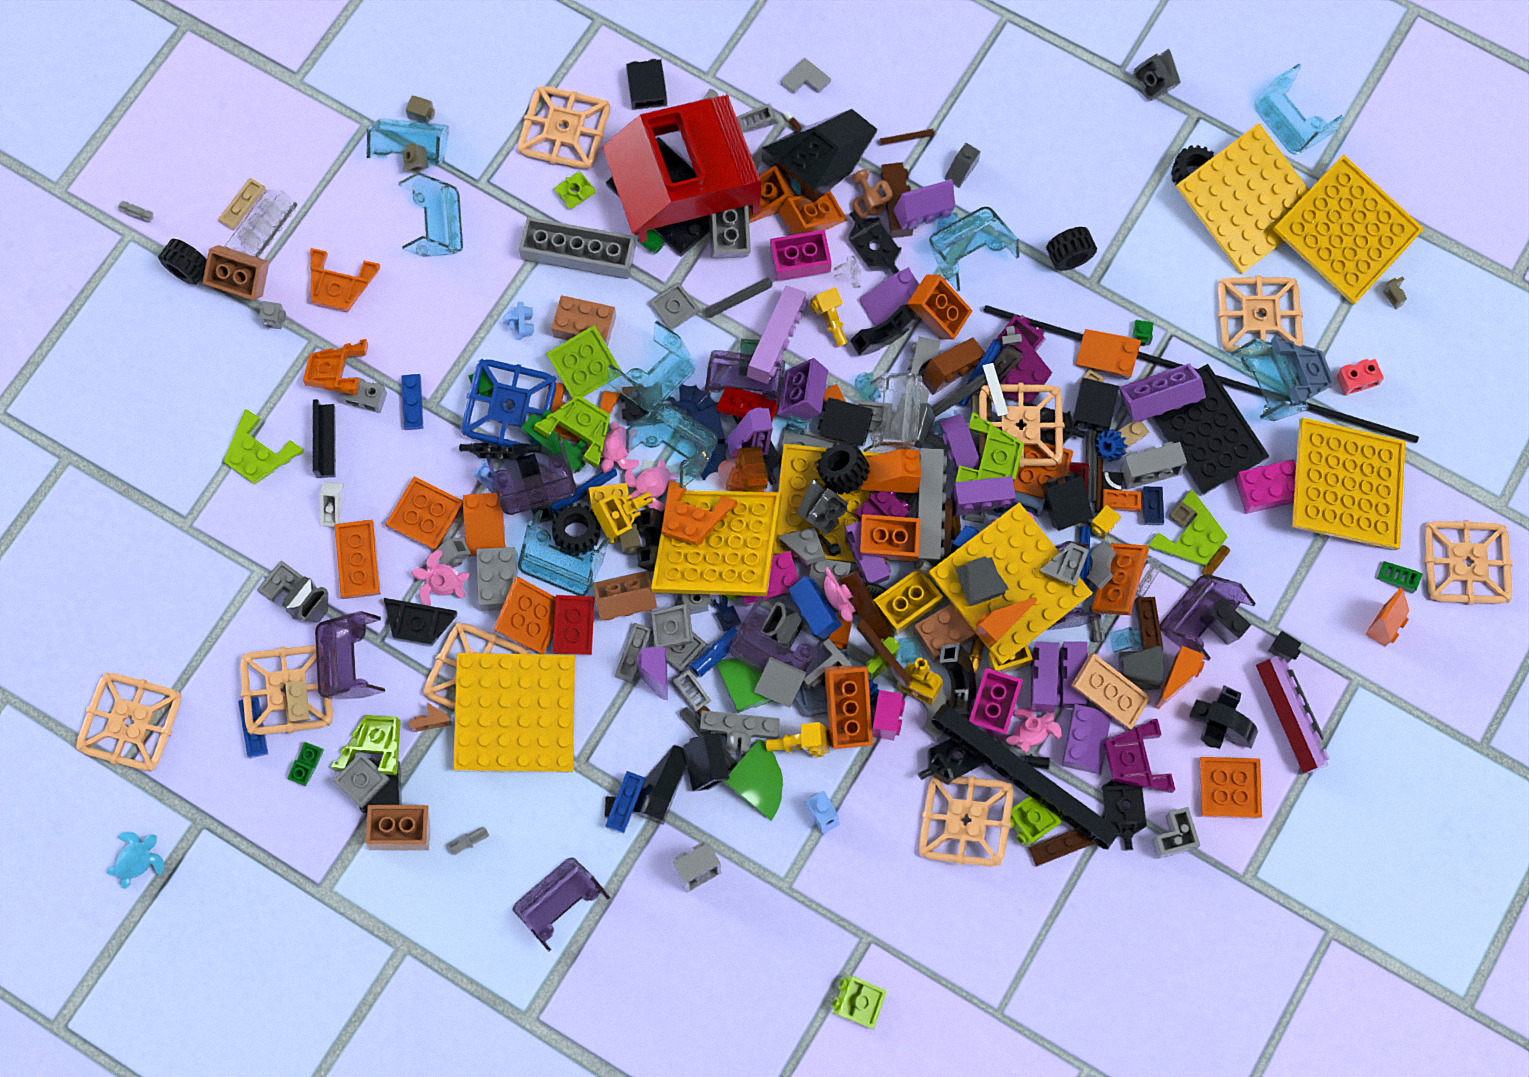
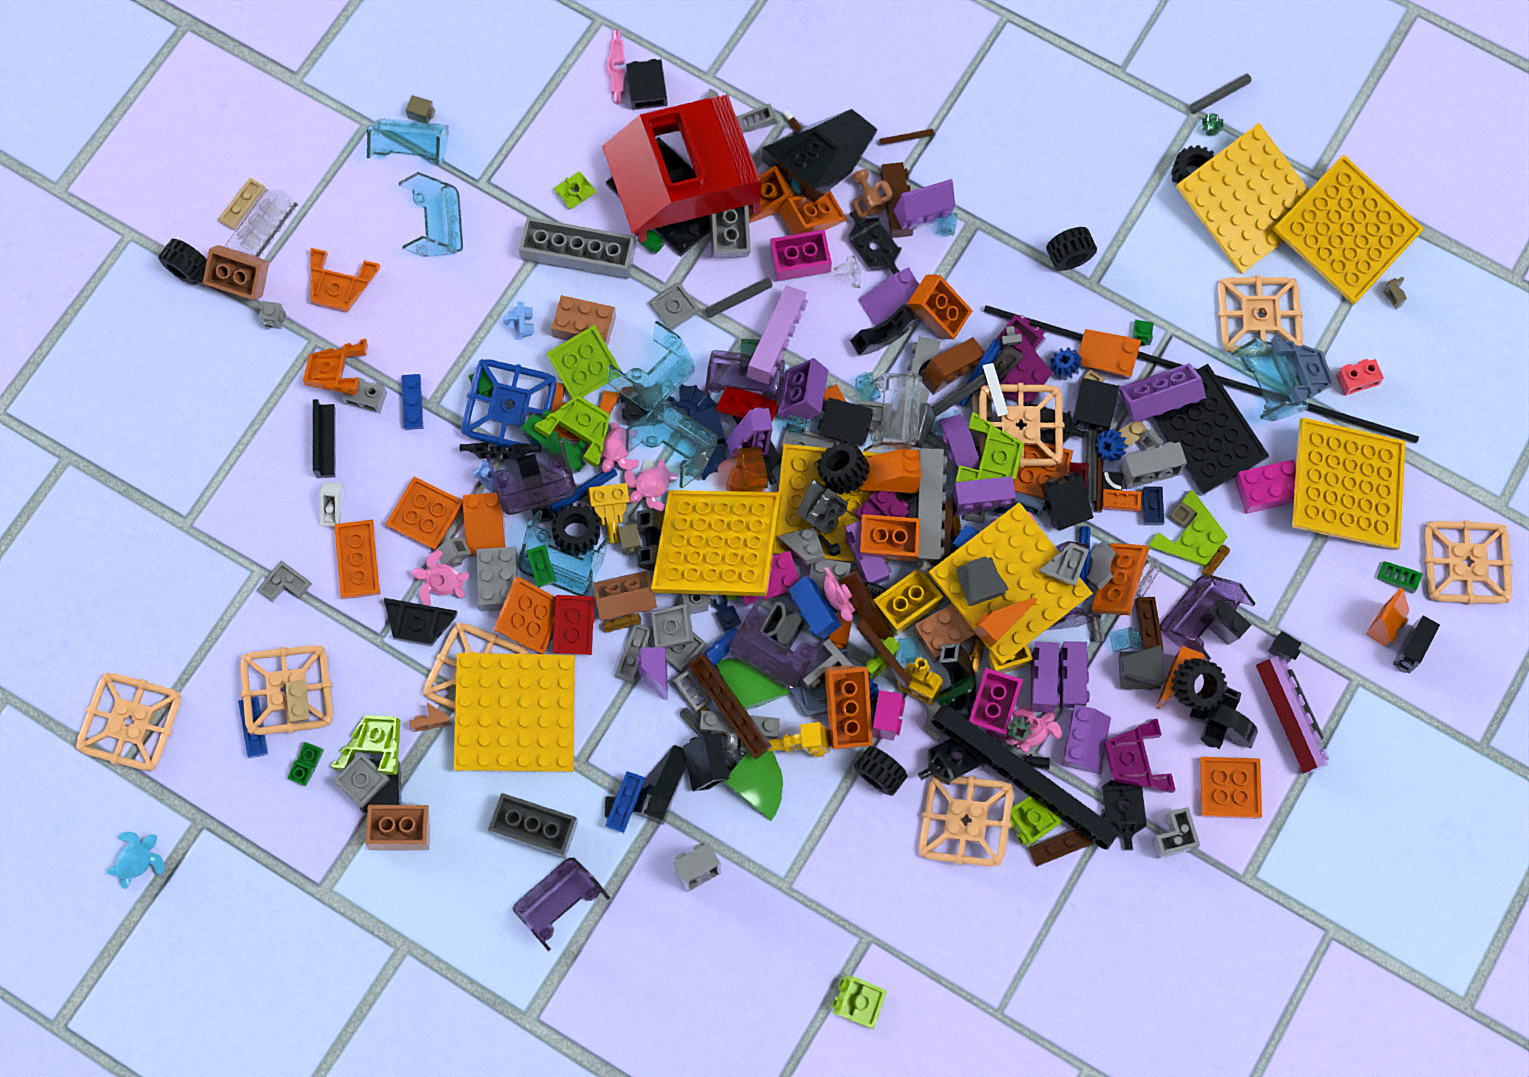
light grey axle [118,201,154,222] -> none
lime wing [224,409,304,485] -> none
dark grey piece [282,576,328,623] -> none
clear purple windscreen [315,611,385,699] -> none
dark tan brick [402,143,429,174] -> none
light grey axle [449,827,489,855] -> none
light nougat plate [517,85,611,169] -> none
yellow brick [591,491,653,540] -> none
orange wing [662,480,738,546] -> none
light grey tile [754,657,806,708] -> none
light grey tile [780,57,831,94] -> none
light blue torso [804,791,840,834] -> none
yellow brick [809,287,848,347] -> none
clear light blue windscreen [929,206,1020,292] -> none
dark grey slope [944,142,981,188] -> none
light nougat plate [1071,653,1151,730] -> none
yellow brick [1090,505,1121,539] -> none
dark grey piece [1133,48,1181,101] -> none
clear light blue windscreen [1254,64,1344,155] -> none
none -> dark grey brick [488,793,579,859]
none -> green plate [526,544,557,588]
none -> pearl gold axle [603,613,641,633]
none -> bright pink piece [607,29,625,105]
none -> reddish brown plate [688,653,772,759]
none -> black tyre [854,746,908,796]
none -> dark green plate [936,674,976,706]
none -> sand green gear [1007,716,1032,741]
none -> blue gear [1050,347,1082,379]
none -> light grey tile [1137,429,1164,450]
none -> black tyre [1171,658,1227,711]
none -> dark grey axle [1189,73,1252,114]
none -> clear green gear [1201,113,1224,136]
none -> black brick [1392,615,1441,674]

